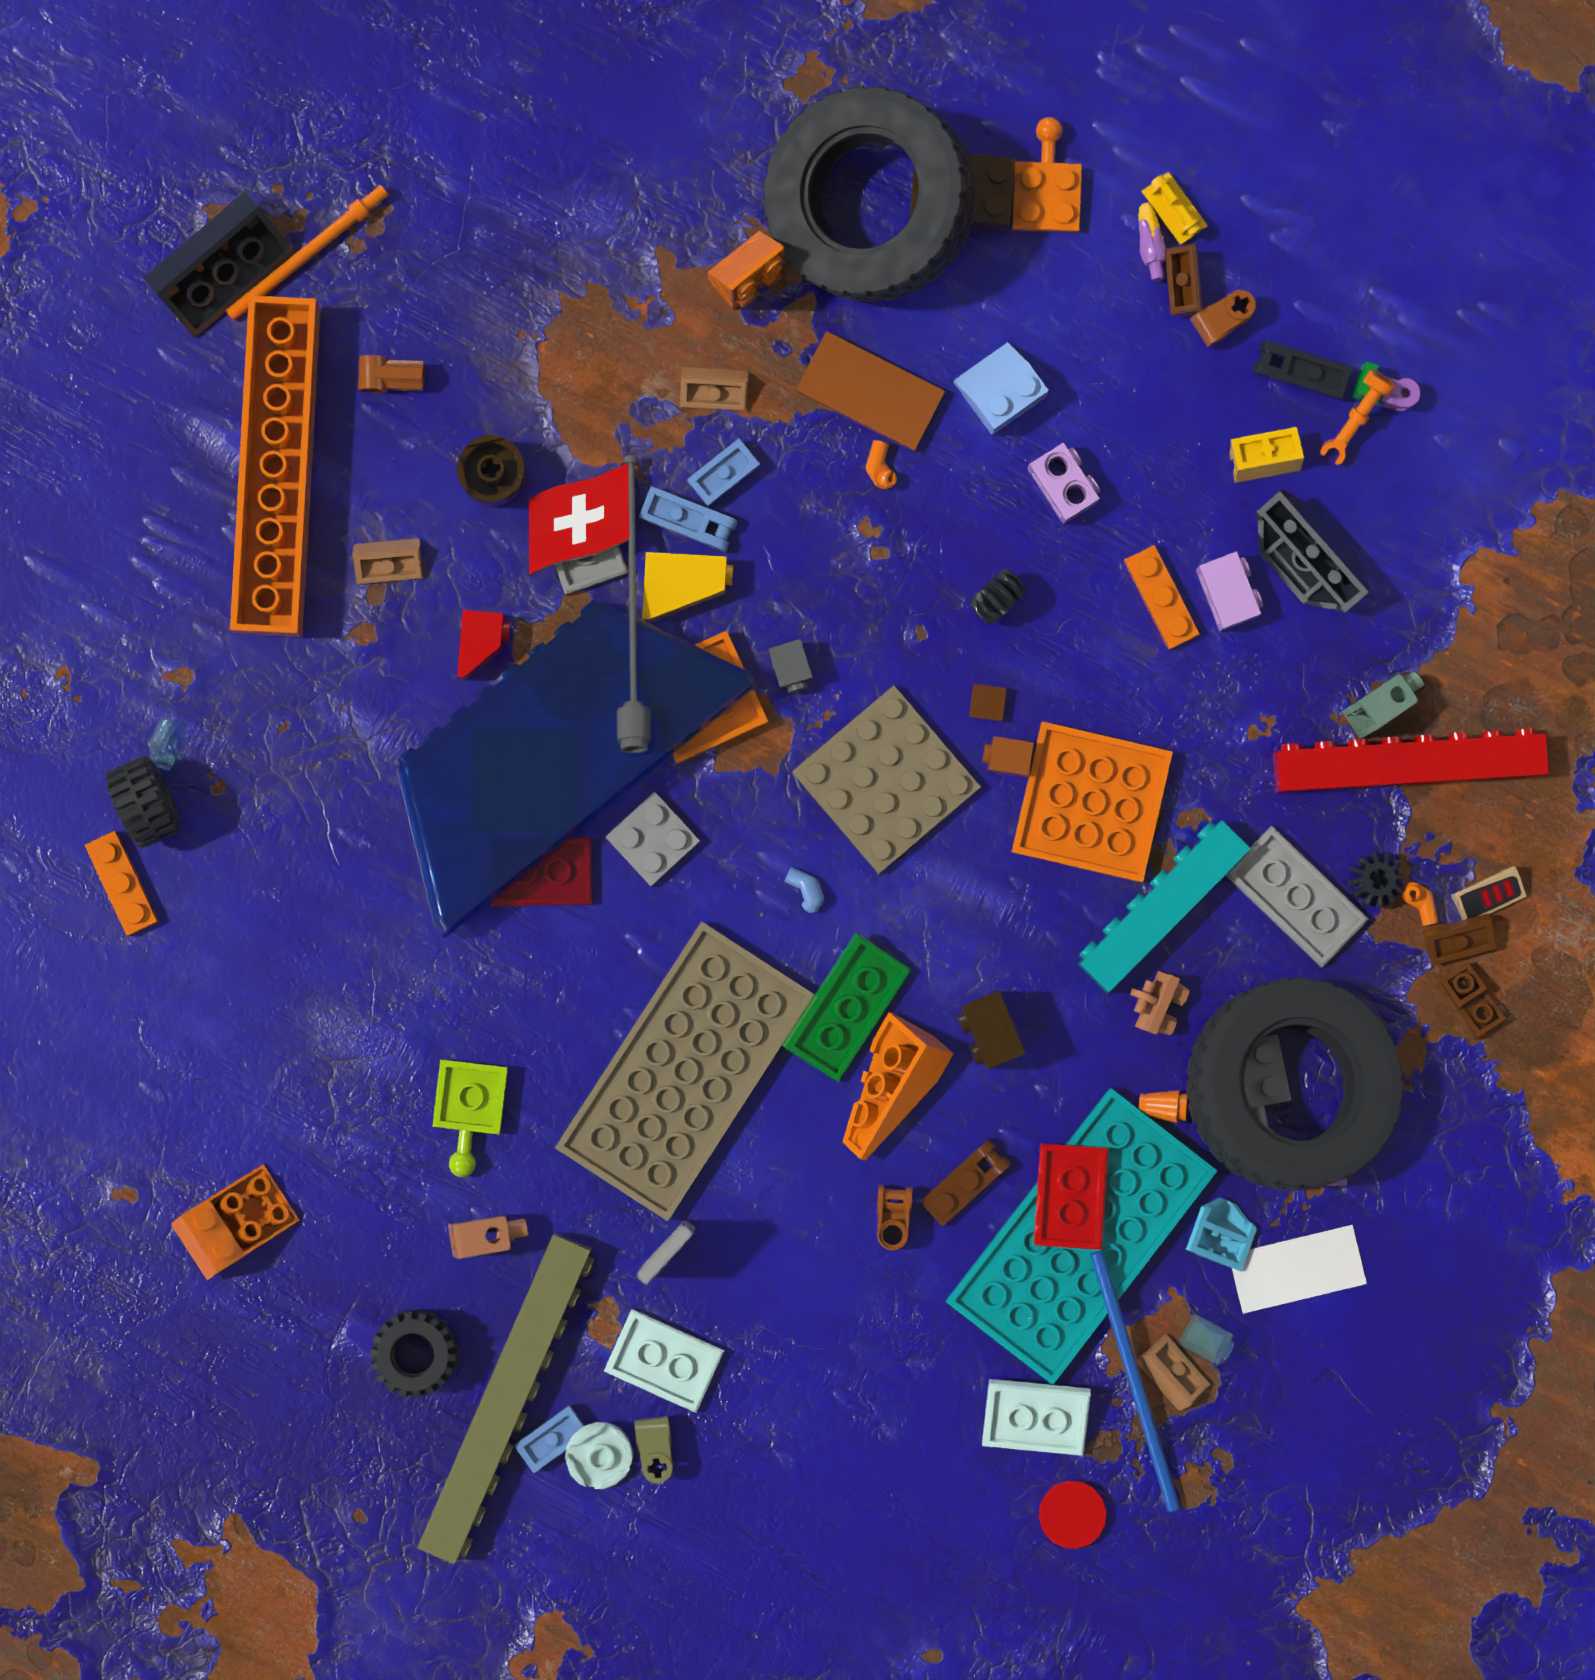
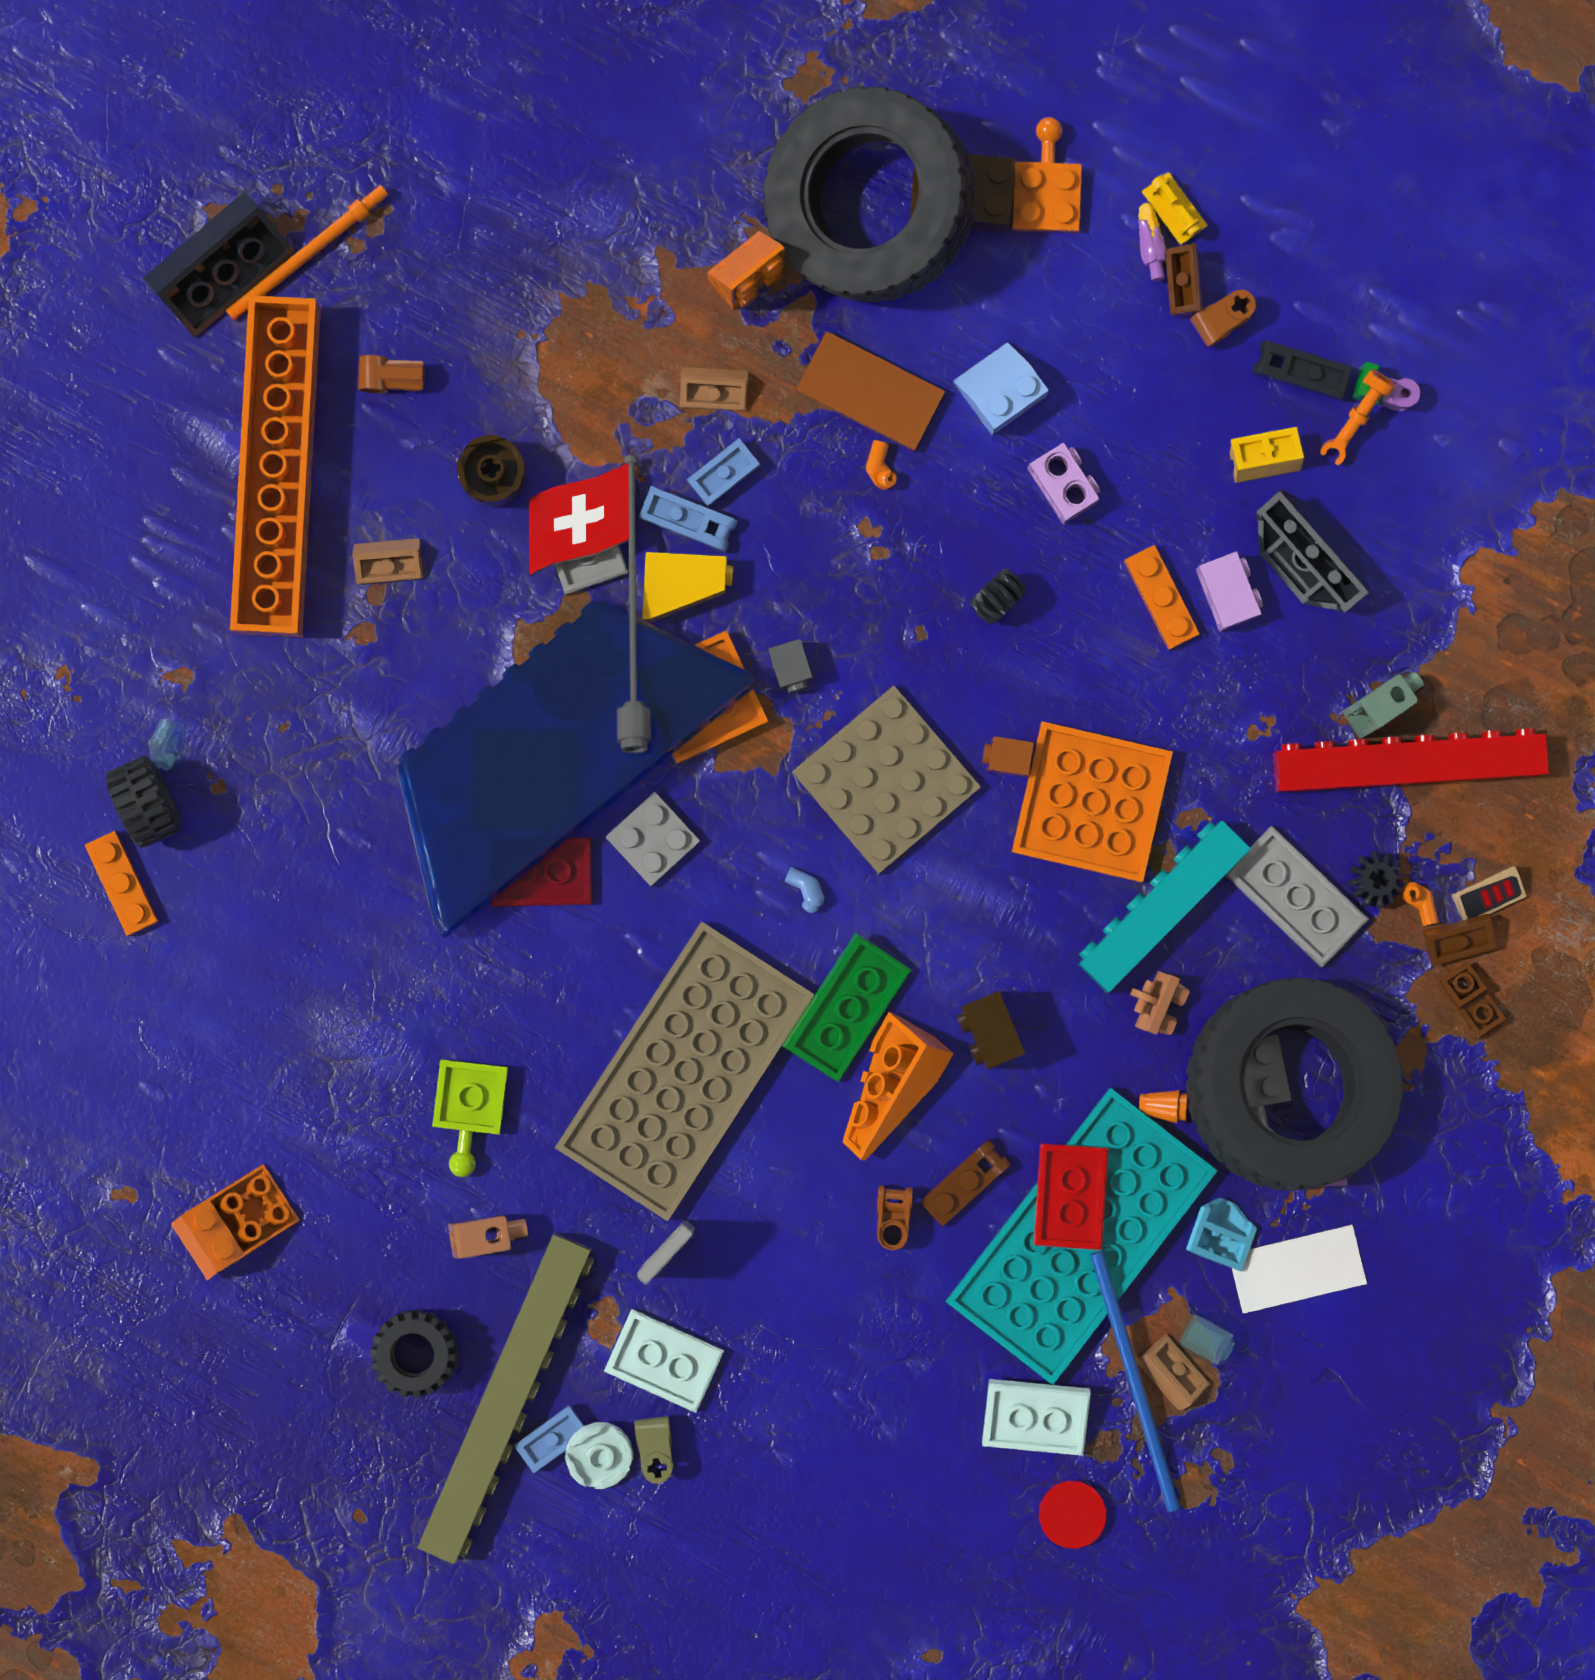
red slope [457,610,511,680] -> none
reddish brown tile [969,684,1007,722] -> none

